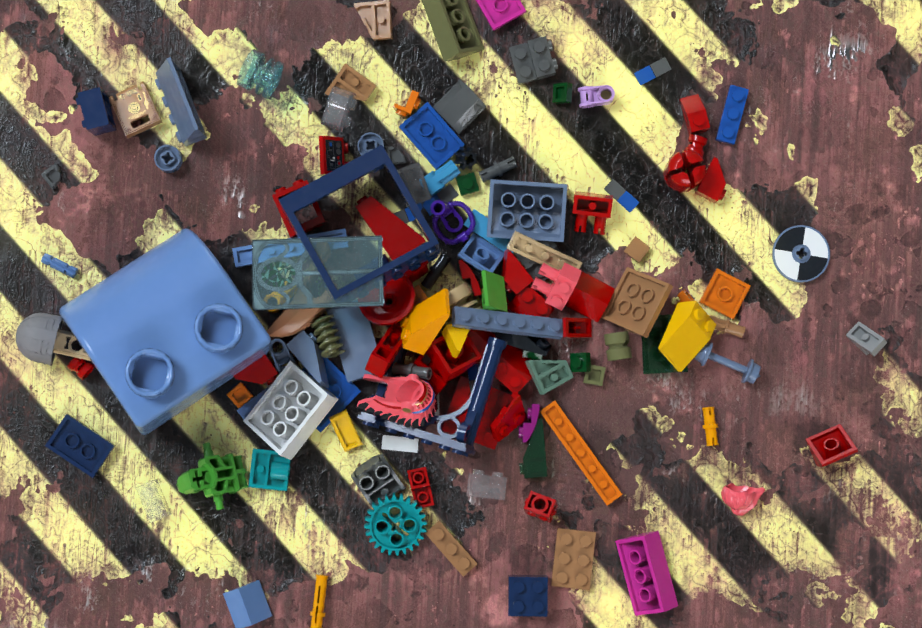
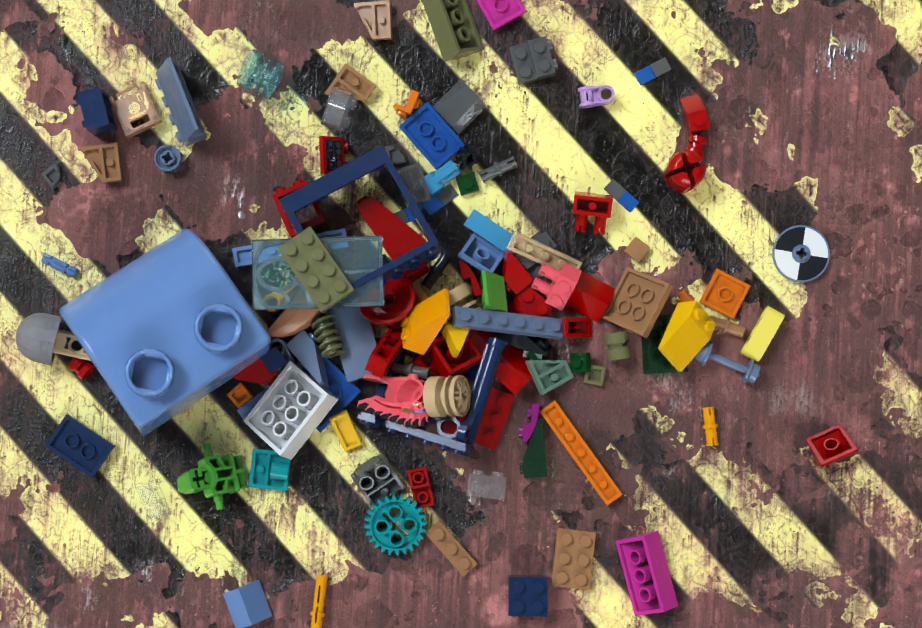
sand blue wheel [357,132,385,156] -> none
white sticker [381,435,419,453] -> none
dark purple piece [430,200,476,245] -> none
sand blue slope [487,179,567,242] -> none
red wing [490,392,527,442] -> none
red head [524,491,558,523] -> none
dark green plate [552,82,573,104] -> none
red slope [695,157,727,203] -> none
blue plate [715,85,749,145] -> none
coral hair [721,483,765,516] -> none
light grey slope [846,321,887,356] -> none
none -> medium nougat wing [81,143,123,183]
none -> dark blue tile [260,347,287,374]
none -> olive plate [277,226,355,313]
none -> tan wheel [423,375,471,418]
none -> light yellow beam [741,306,785,363]

